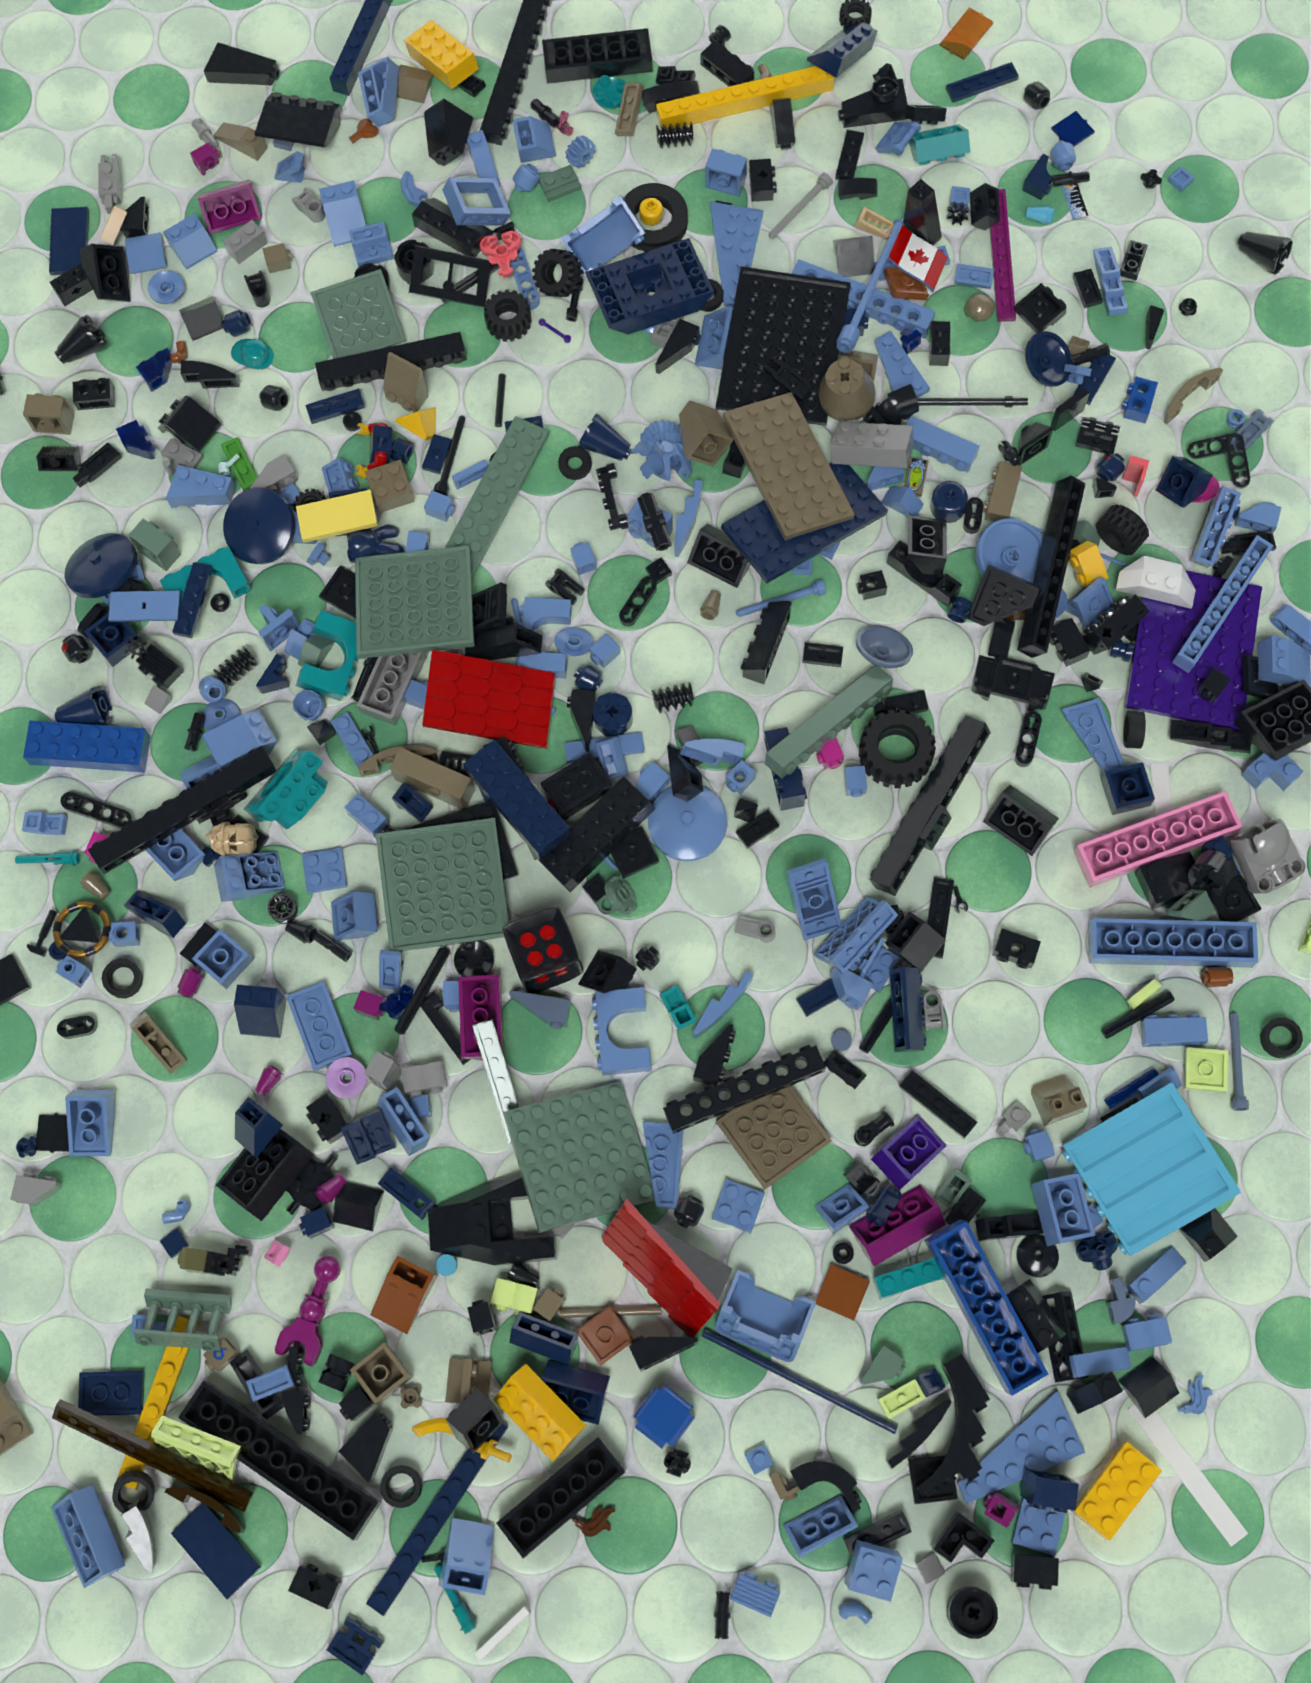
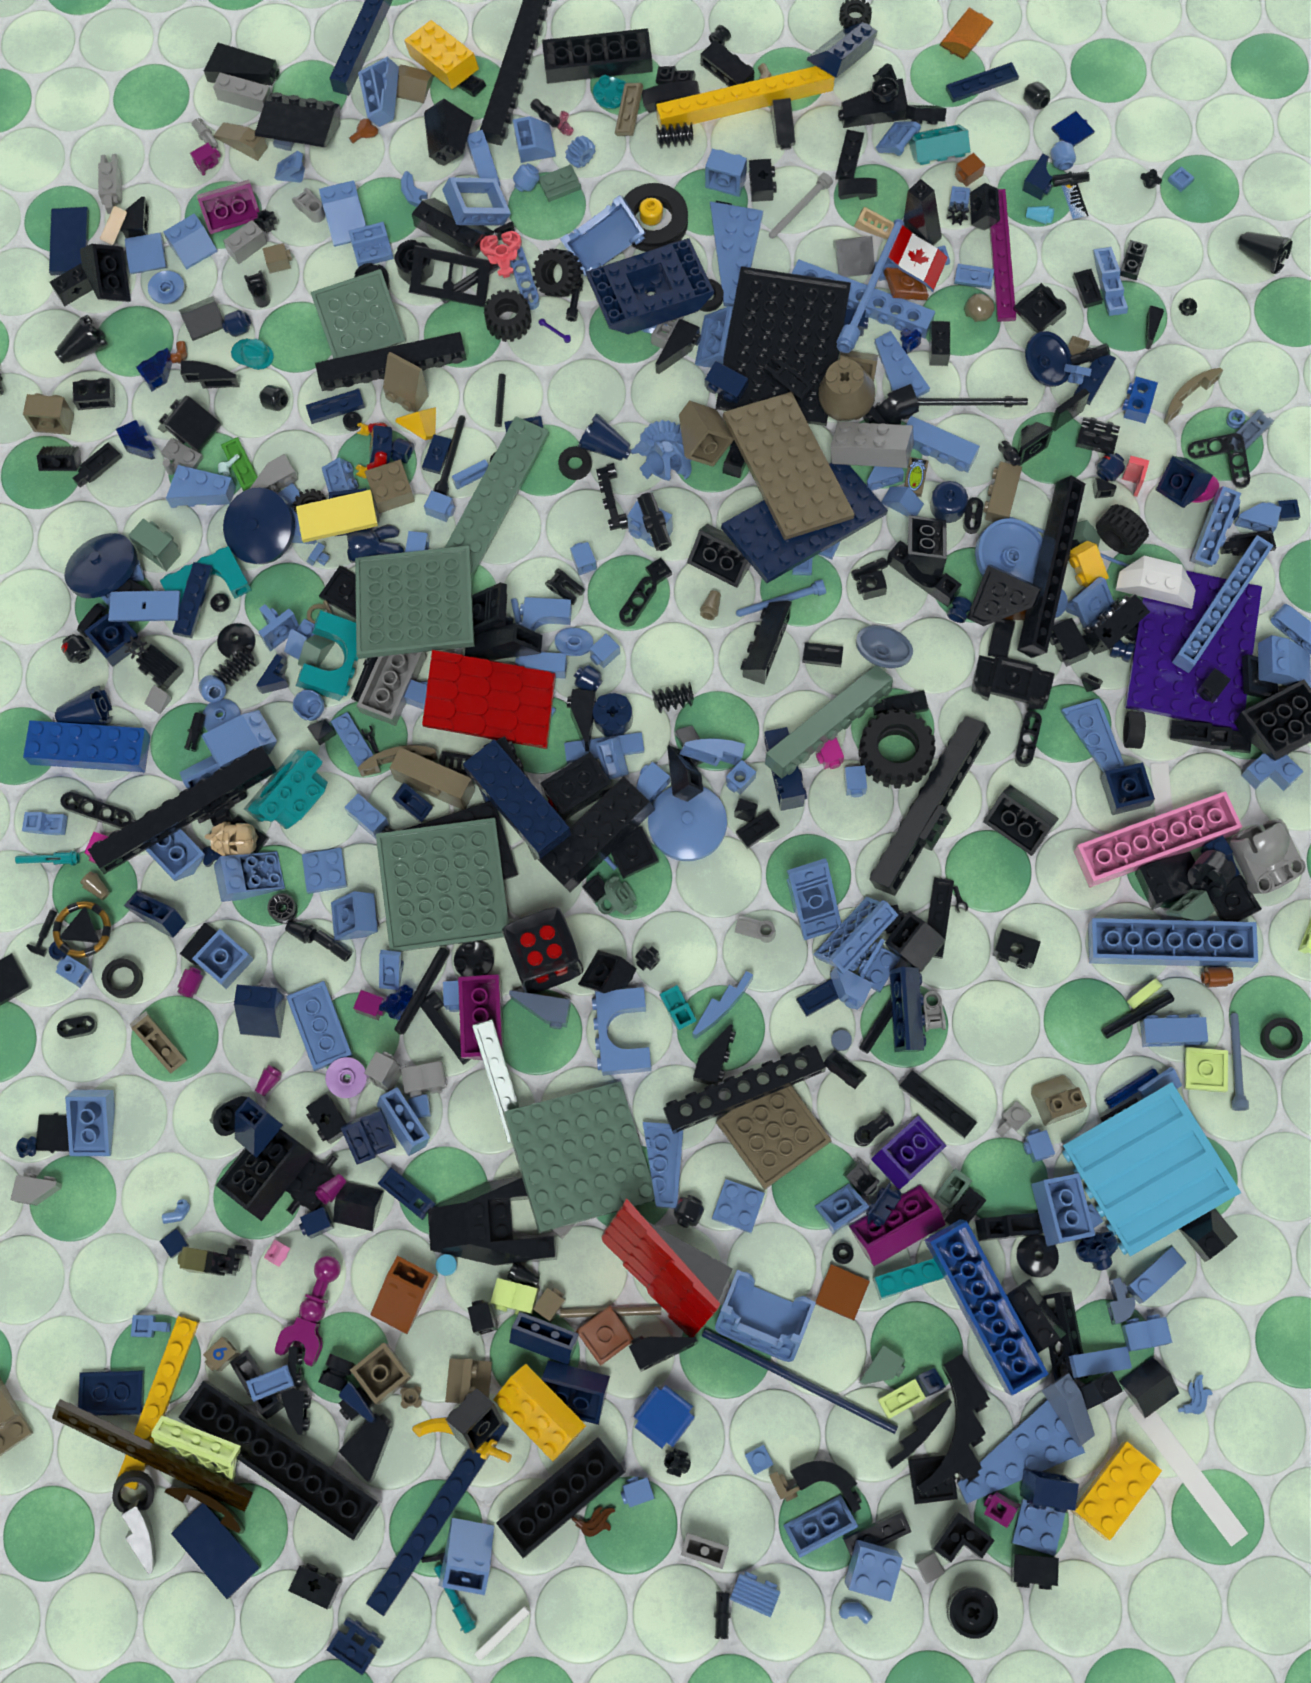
medium blue slope [51,1485,126,1588] -> none
medium blue brick [109,921,140,947] -> none
sand green fence [133,1288,232,1351] -> none
black tyre [380,1465,423,1508] -> none
medium blue slope [675,480,702,557] -> none
black plate [1213,555,1234,578] -> none
none -> black piece [209,1096,248,1136]
none -> light grey brick [213,73,271,112]
none -> black dish [217,623,256,659]
none -> black gear [254,209,278,233]
none -> dark tan piece [307,600,332,624]
none -> dark blue slope [339,1382,377,1424]
none -> medium blue brick [620,1476,655,1507]
none -> light grey brick [681,1533,729,1569]
none -> dark blue brick [704,361,748,403]
none -> black axle [851,558,888,581]
none -> dark orange brick [955,152,985,187]
none -> sand blue slope [1041,1373,1095,1447]
none -> dark blue plate [1276,499,1301,522]

